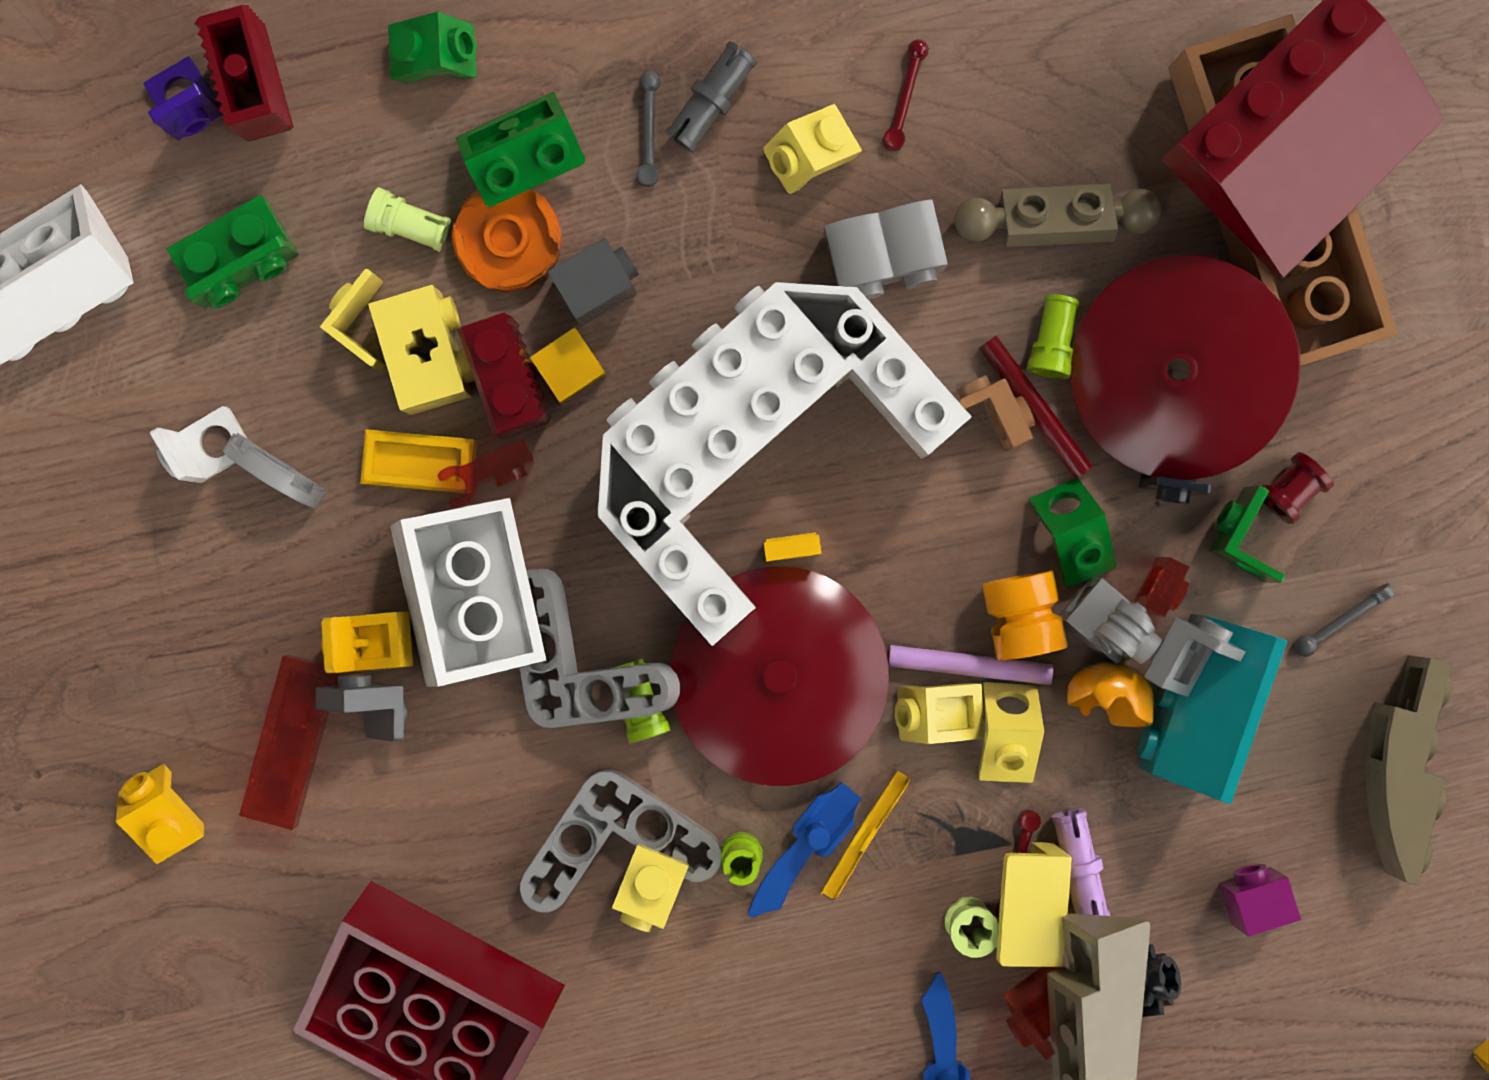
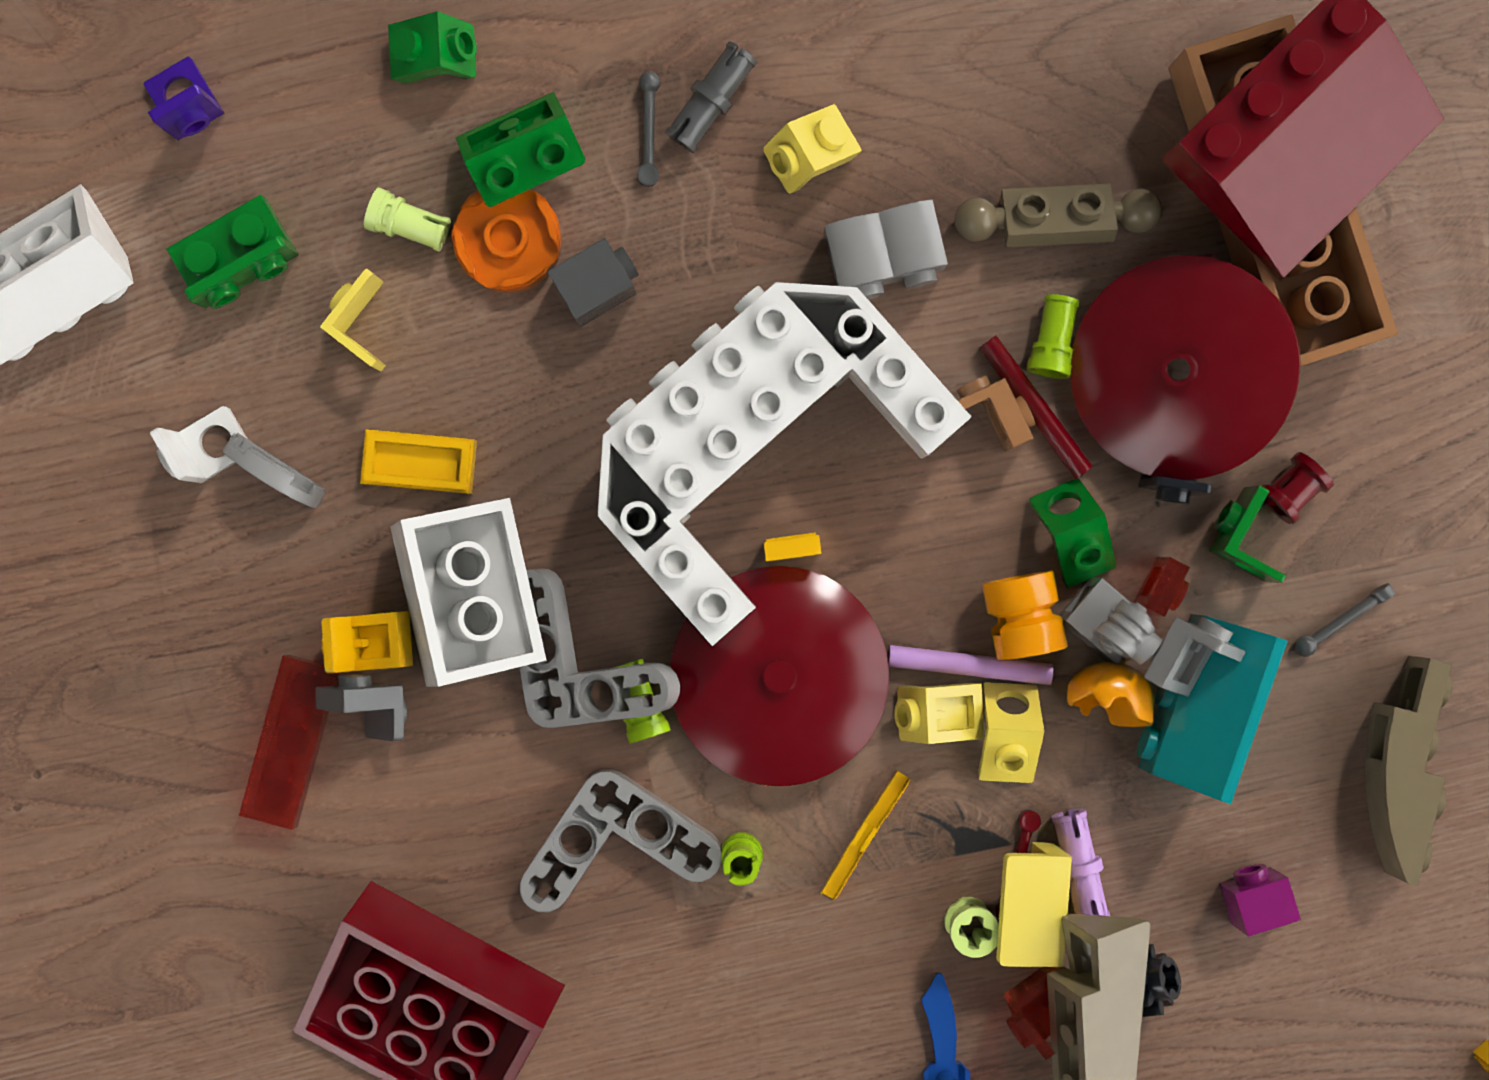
yellow bracket [115,764,204,864] -> none
dark red brick [194,5,294,142] -> none
light yellow brick [368,285,475,415] -> none
clear red plate [437,439,535,508] -> none
dark red brick [457,312,551,439] -> none
yellow tile [530,327,607,404] -> none
light yellow bracket [612,843,689,932] -> none
blue piece [748,781,861,918] -> none
dark red hinge [883,39,929,151] -> none

